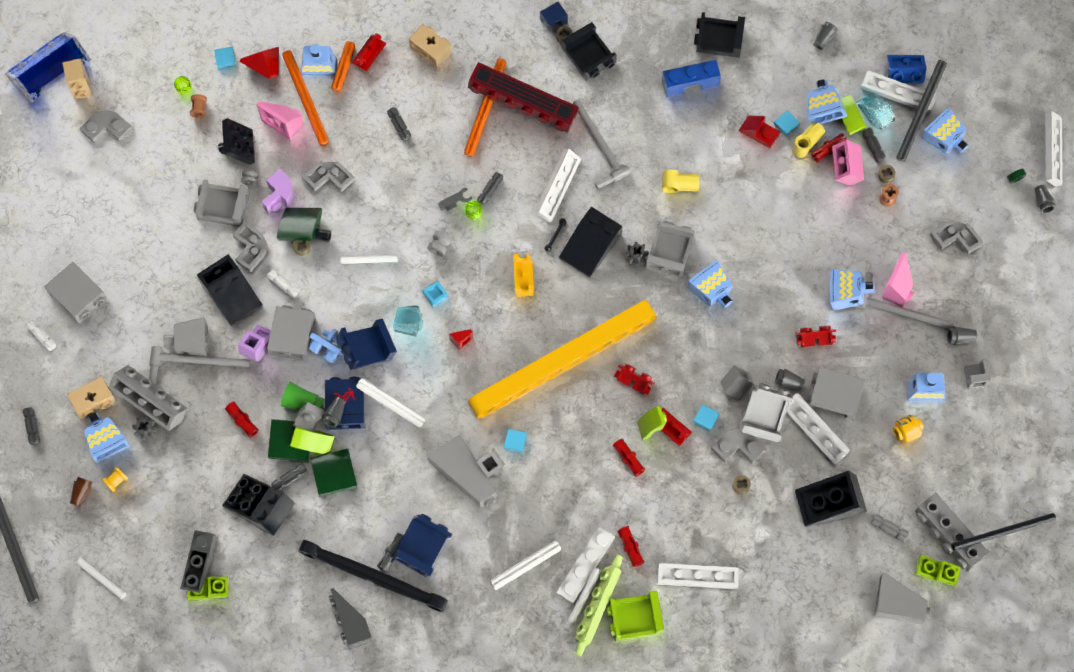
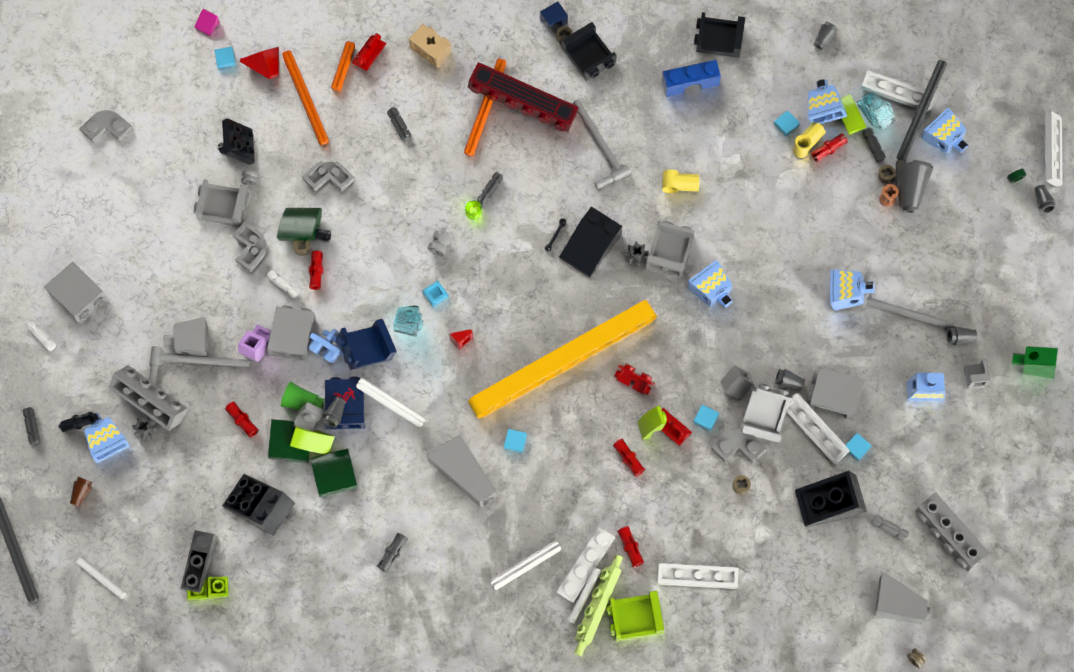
clear blue windscreen [5,32,92,103] -> none
tan brick [62,58,92,98] -> none
tan brick [67,376,116,419] -> none
yellow bush [102,466,128,492] -> none
clear neon green bush [174,76,192,94] -> none
nougat bush [190,94,207,118] -> none
black slope [197,254,263,326] -> none
bright pink slope [257,102,304,140] -> none
lavender brick [262,169,294,214] -> none
dark grey axle [271,464,308,491] -> none
black piece [298,540,448,612] -> none
light blue torso [301,44,337,76] -> none
dark grey slope [329,588,373,649] -> none
white bar [341,255,398,264] -> none
dark blue panel [392,514,452,577] -> none
dark grey plate [438,188,472,211] -> none
light grey brick [476,448,505,478] -> none
yellow hinge [513,254,534,297] -> none
white plate [535,149,581,222] -> none
red slope [739,115,780,149] -> none
red hinge [795,326,836,347] -> none
bright pink brick [832,140,864,186] -> none
bright pink slope [882,252,914,307] -> none
blue bracket [887,55,927,83] -> none
yellow head [893,415,924,443] -> none
lime slope [914,555,961,587] -> none
light grey plate [930,220,984,255] -> none
black piece [951,513,1056,551] -> none
none -> black axle [59,411,96,432]
none -> dark pink slope [194,9,220,36]
none -> red pin [308,251,324,290]
none -> medium azure tile [846,433,872,461]
none -> dark grey cone [895,160,933,213]
none -> dark tan bush [907,648,927,669]
none -> green torso [1012,346,1058,379]

